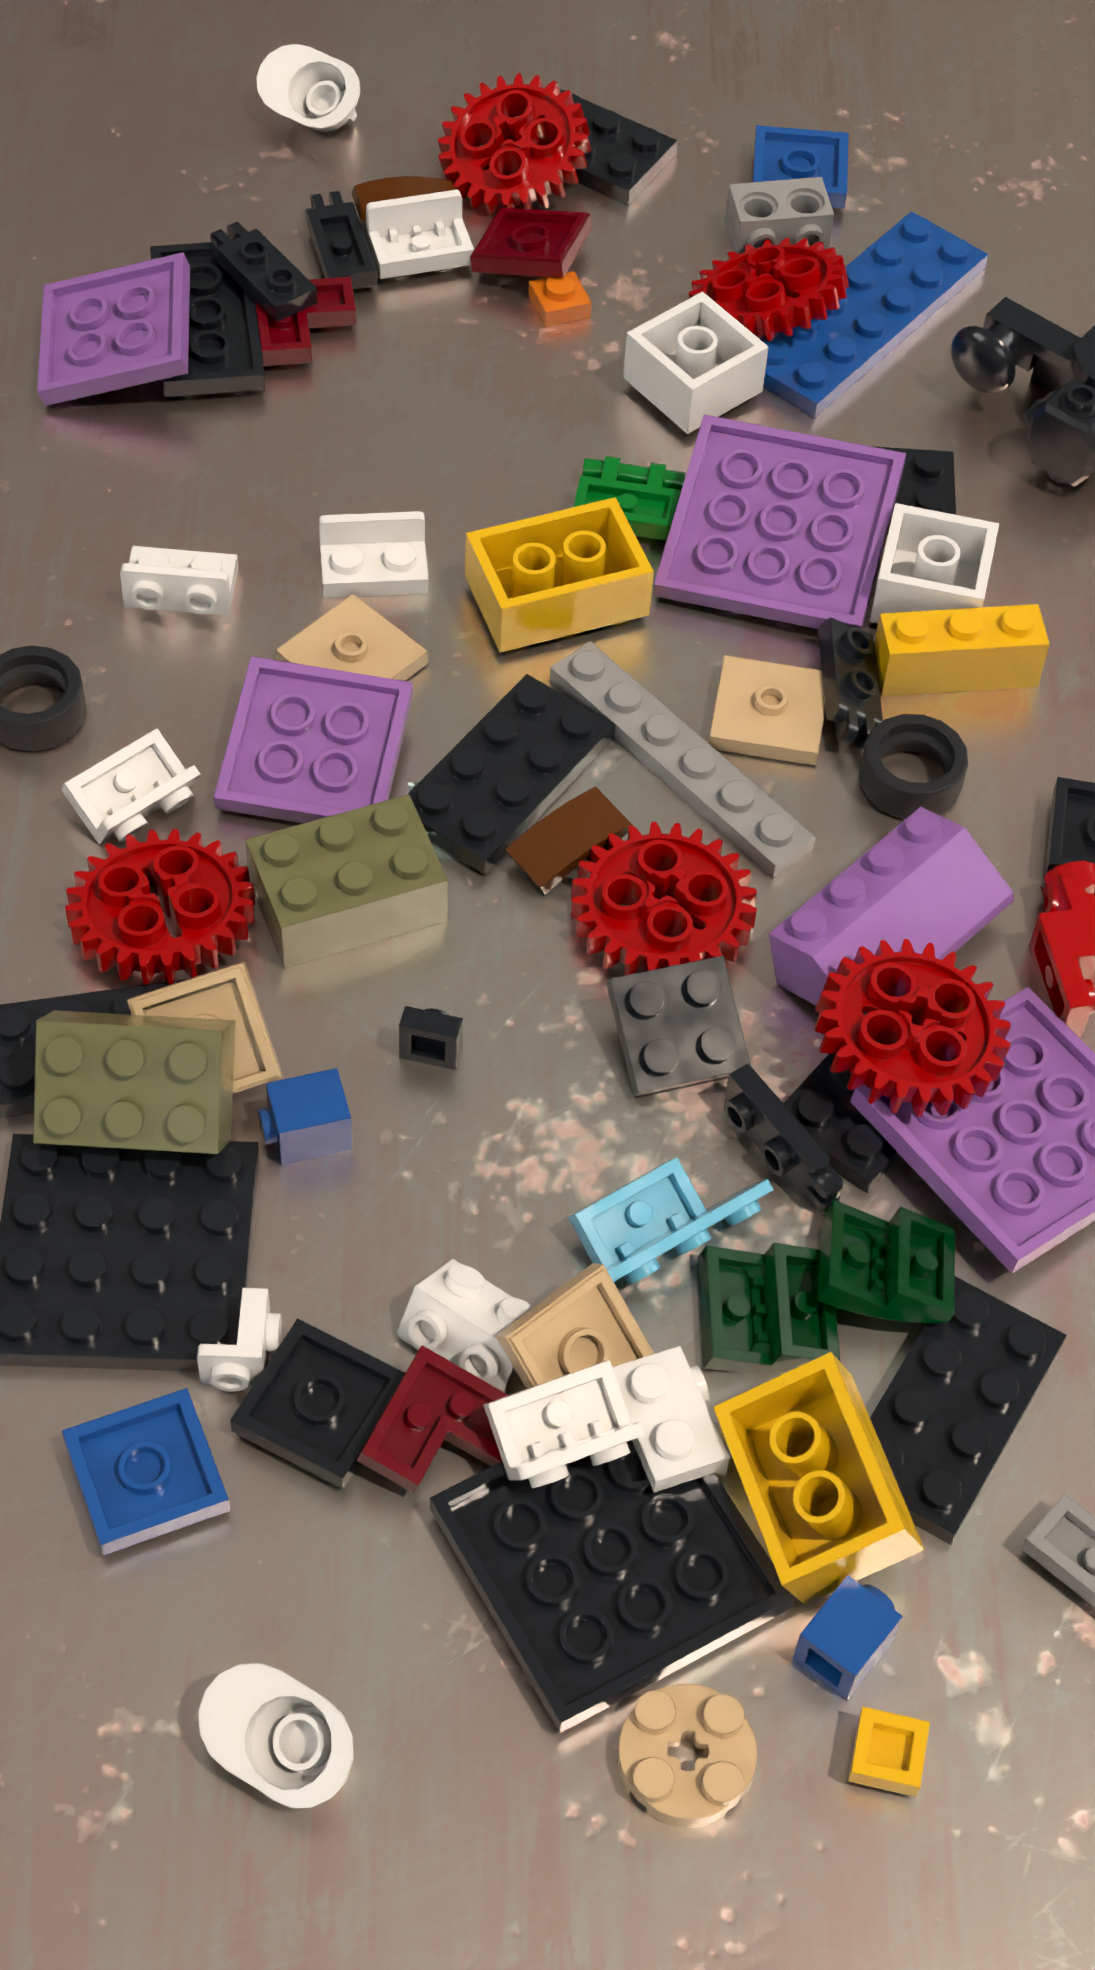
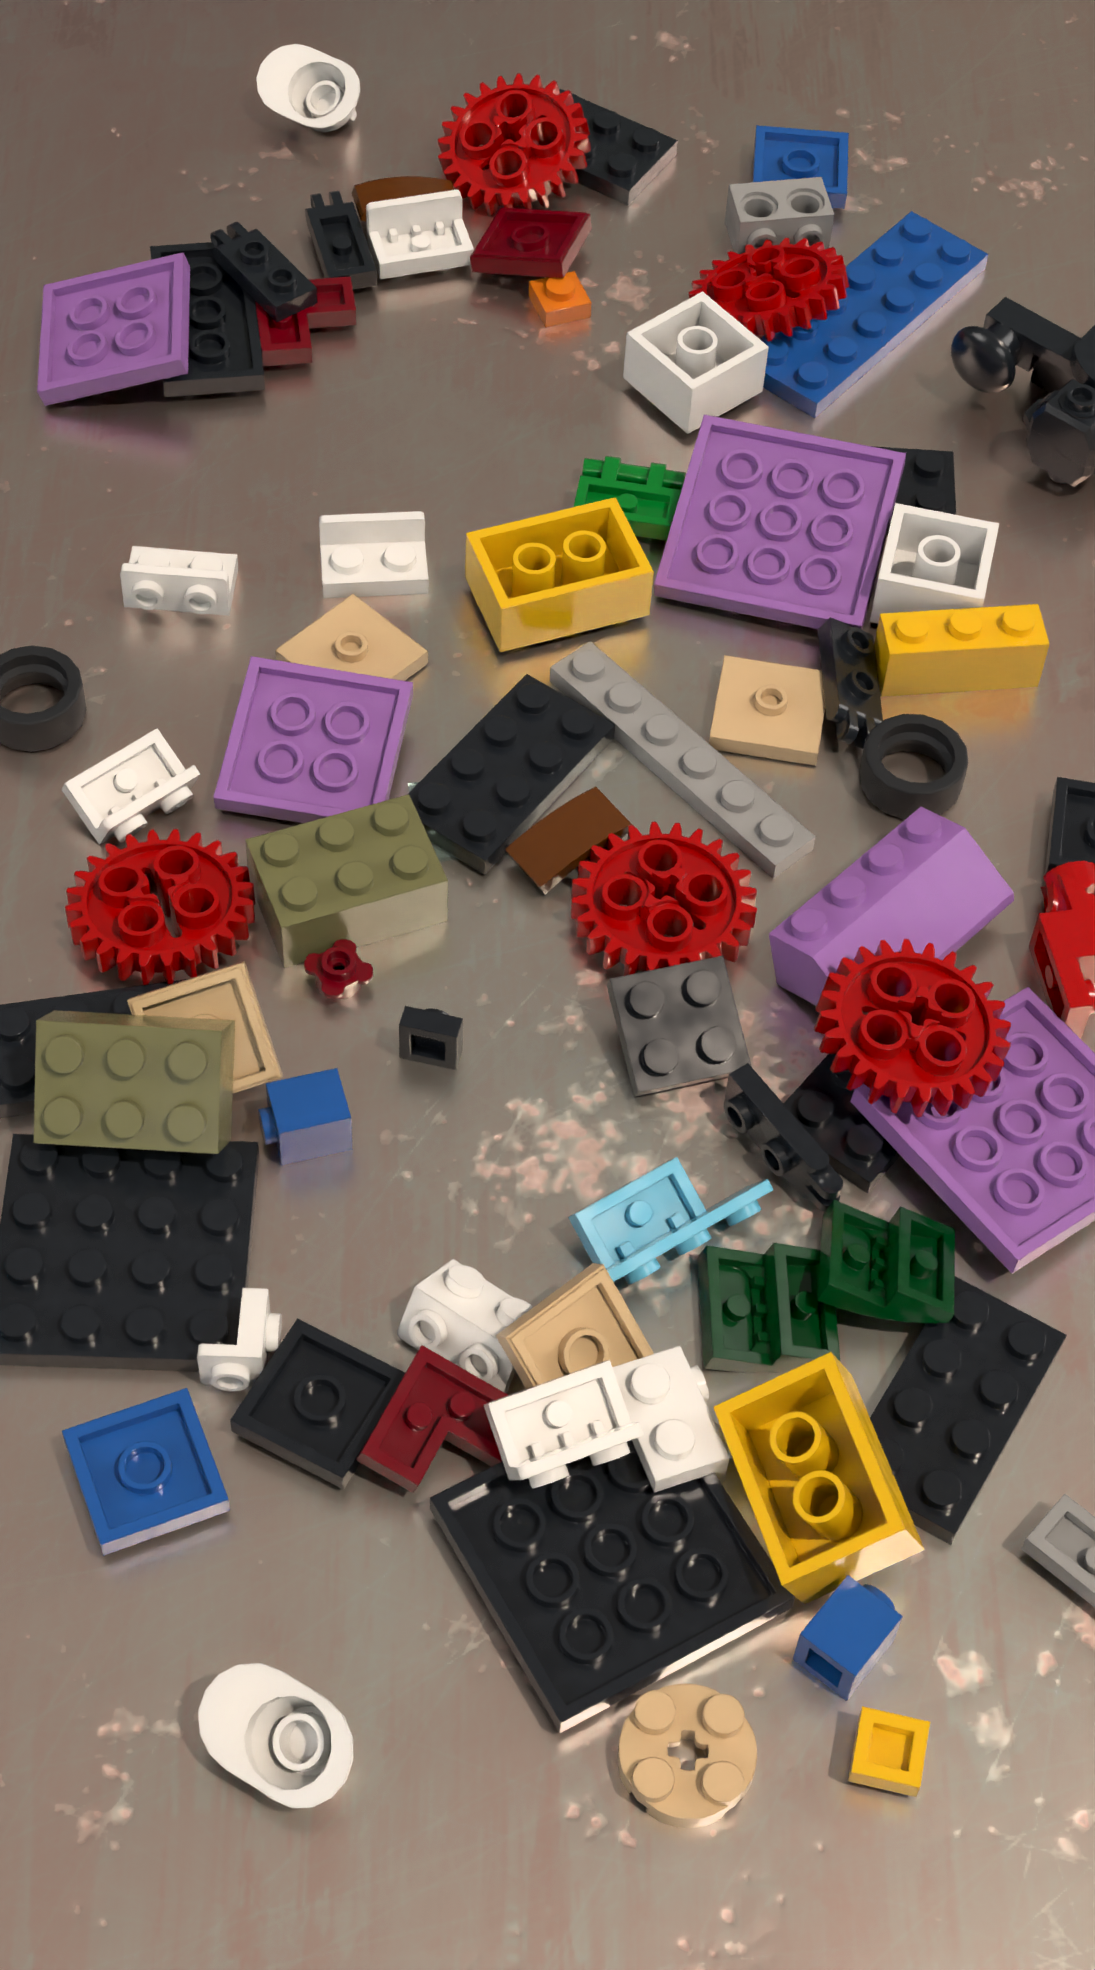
none -> dark red plate [304,939,373,1000]

